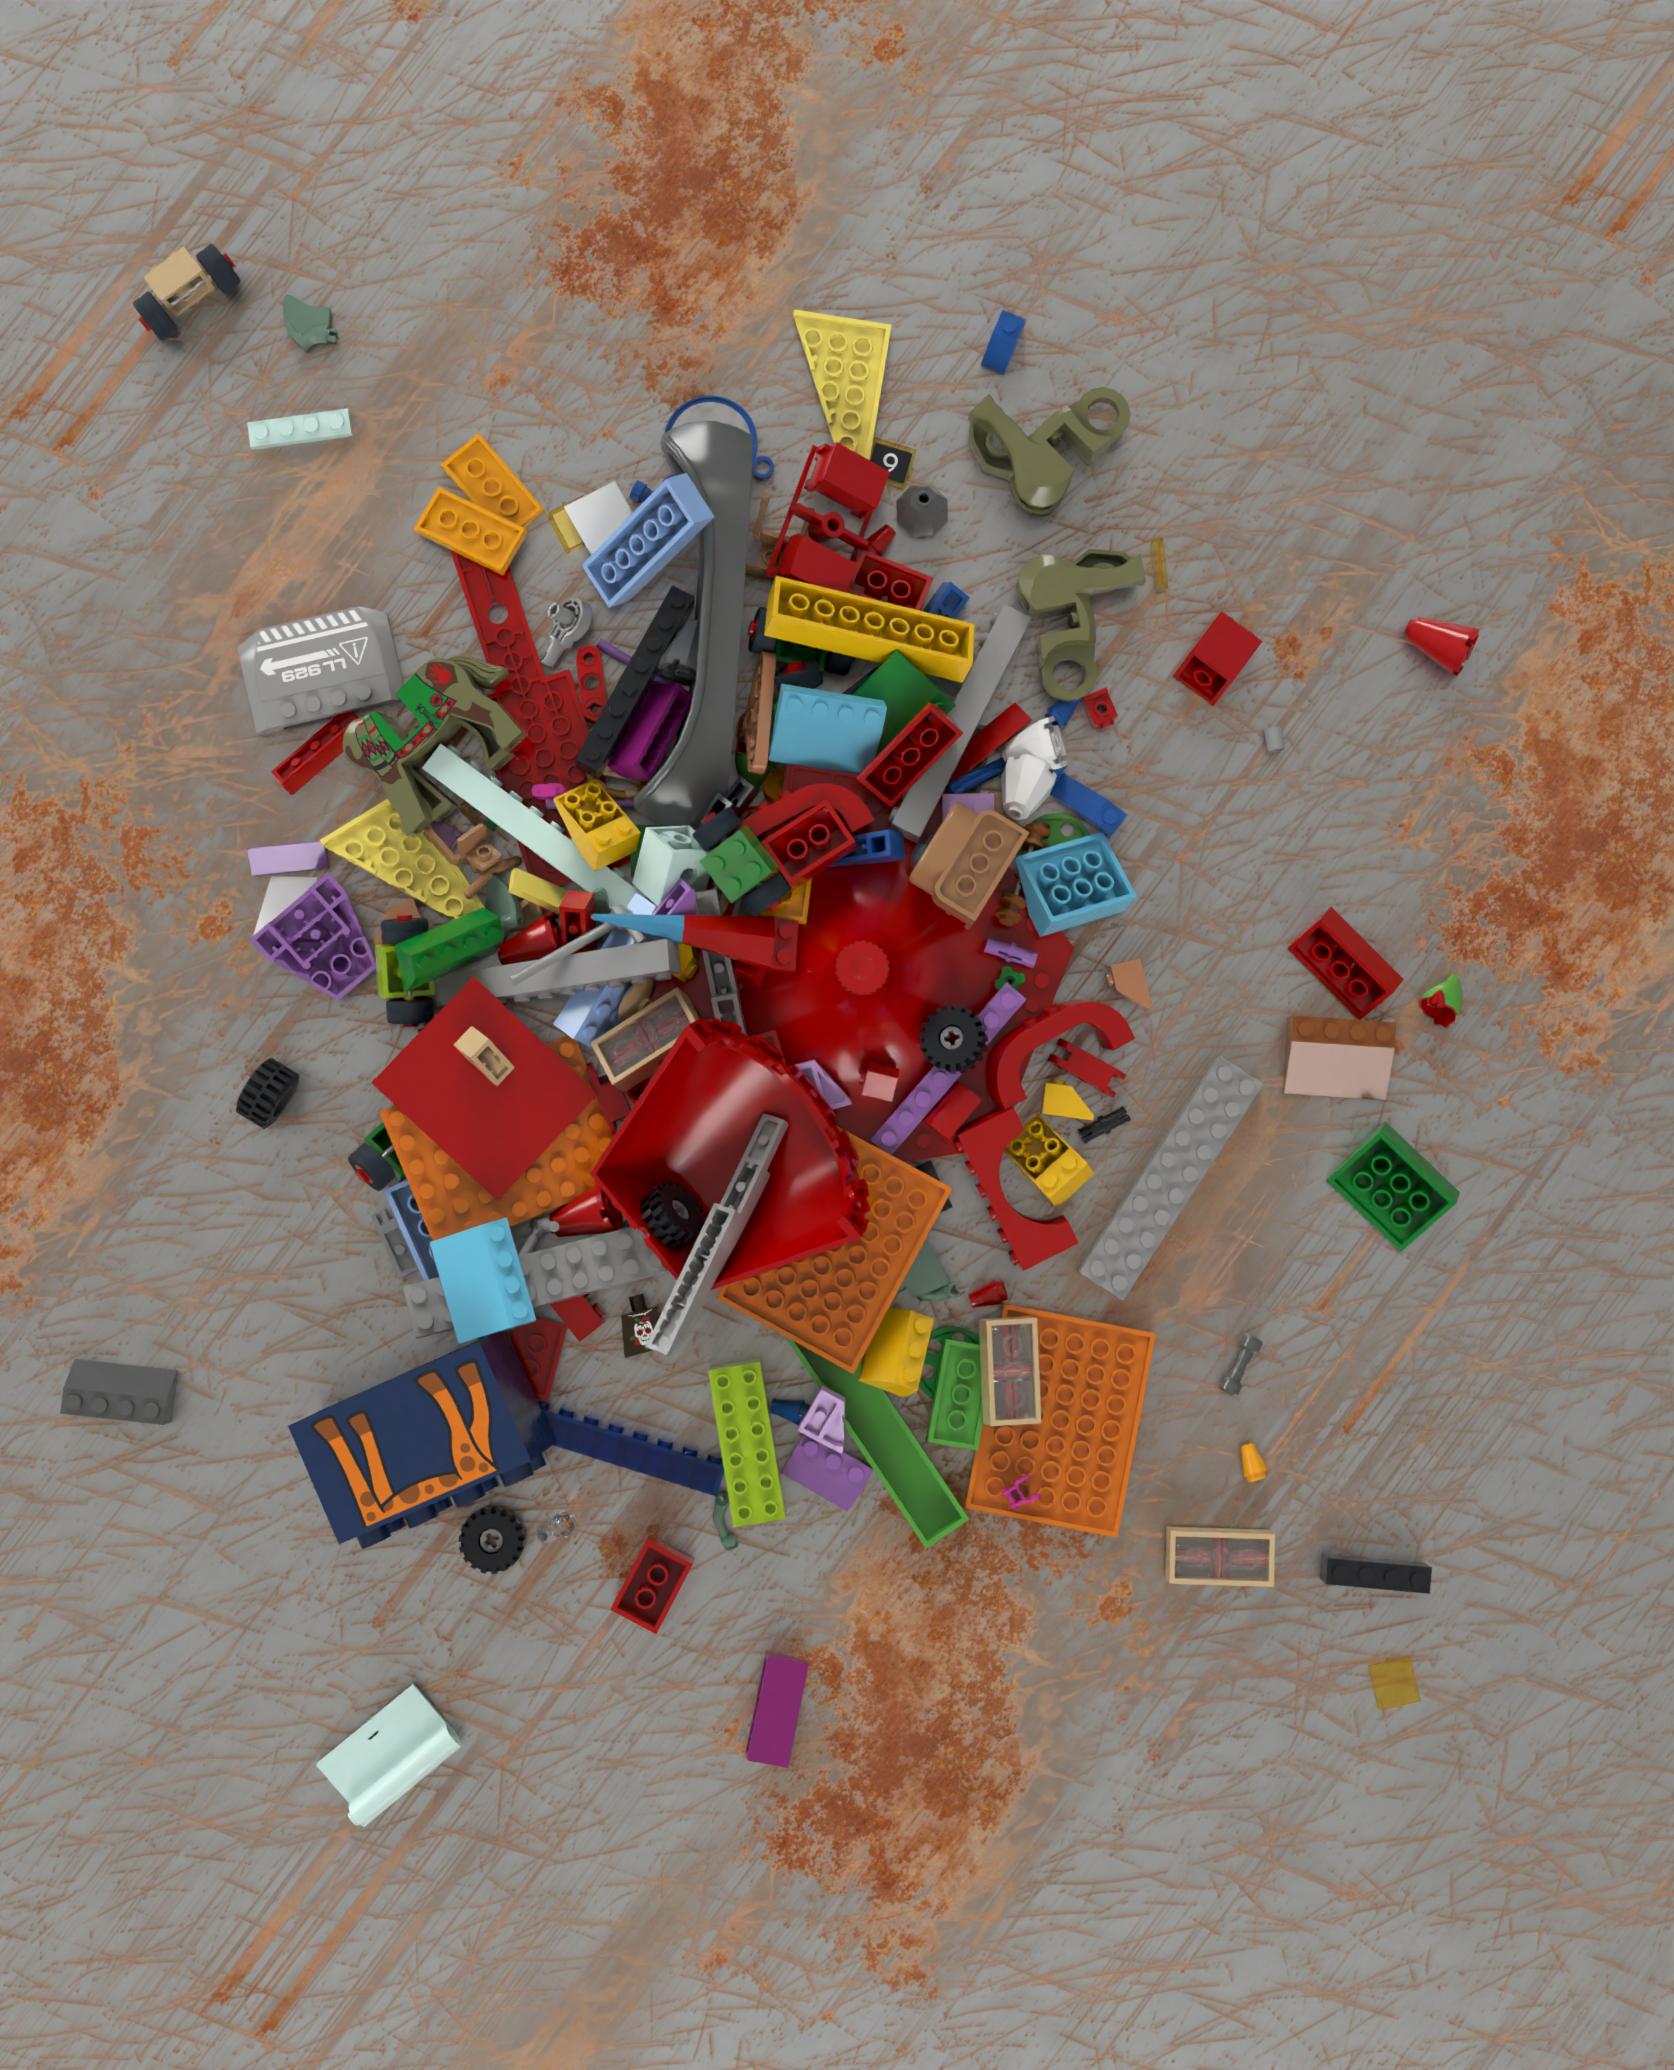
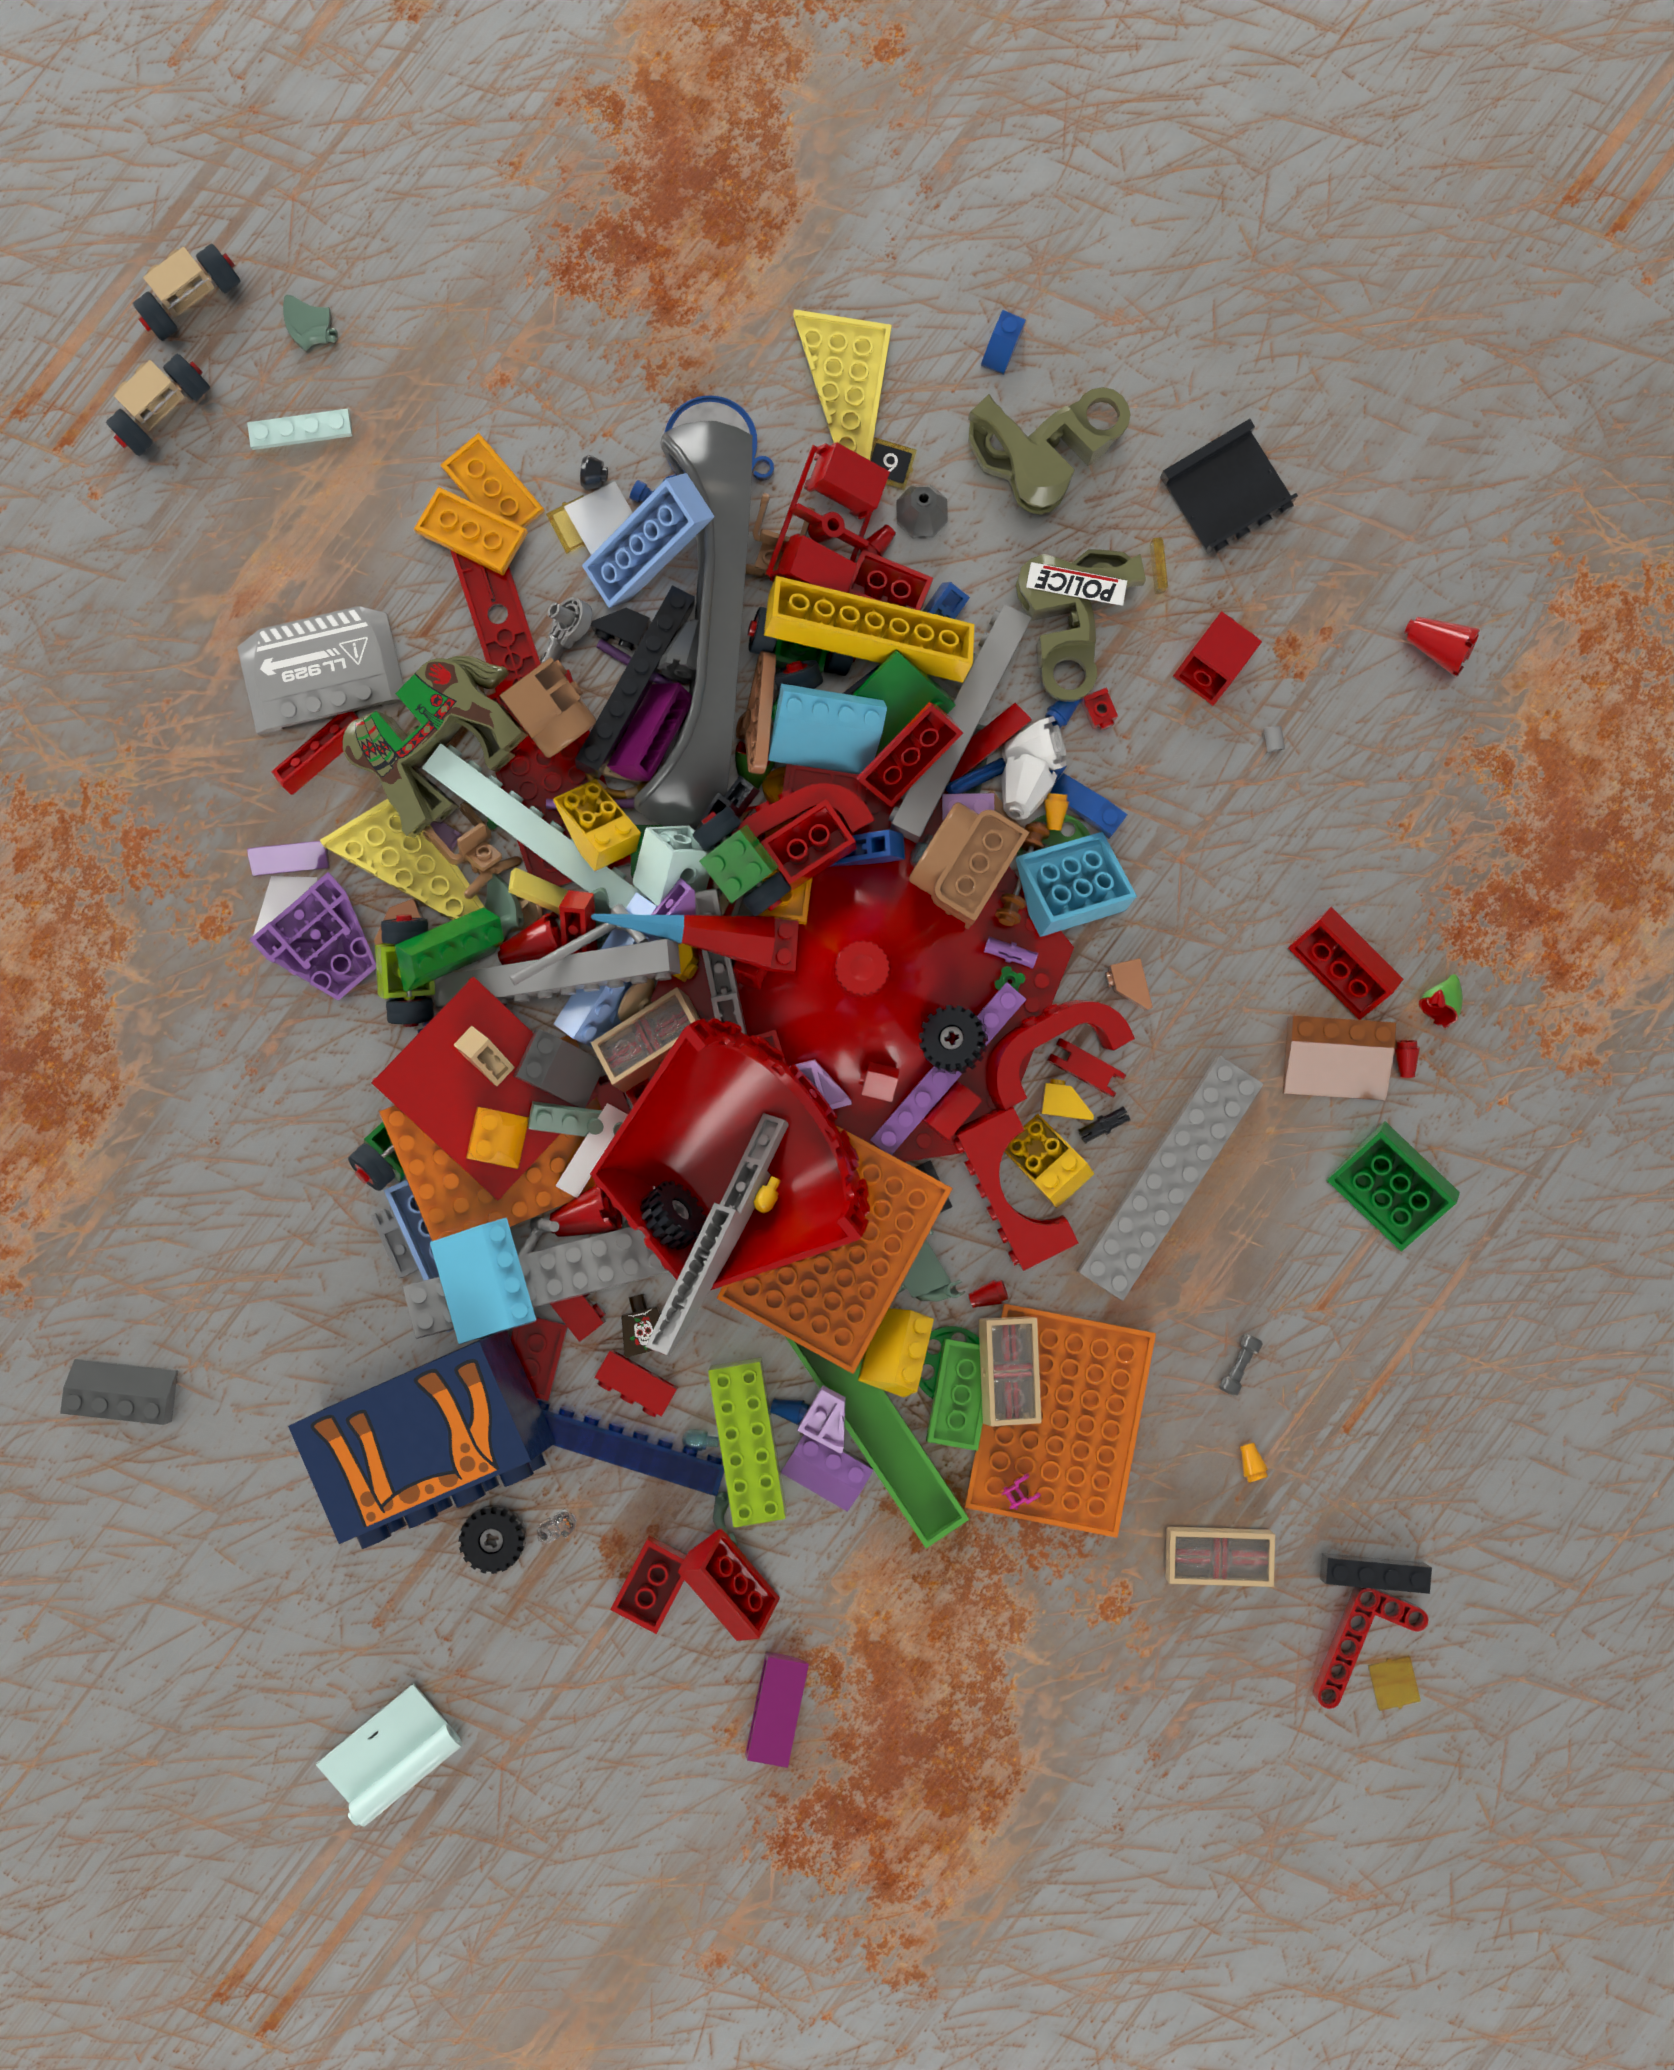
black tyre [236,1058,299,1129] -> none
dark pink piece [531,783,567,800] -> none
red piece [576,645,608,724] -> none
none -> brick [106,353,210,456]
none -> light orange slope [466,1107,529,1169]
none -> medium nougat brick [500,657,596,758]
none -> dark grey slope [513,1029,604,1108]
none -> sand green plate [527,1101,623,1137]
none -> white sticker [556,1103,628,1198]
none -> black cone [580,455,608,490]
none -> black slope [590,608,651,651]
none -> red brick [594,1349,679,1417]
none -> red slope [678,1529,780,1641]
none -> clear light blue cylinder [682,1429,719,1451]
none -> yellow cylinder [754,1176,781,1213]
none -> sticker [1026,562,1127,606]
none -> light orange cone [1044,793,1069,831]
none -> black panel [1160,419,1298,554]
none -> red beam [1313,1587,1429,1709]
none -> red cone [1394,1040,1420,1078]

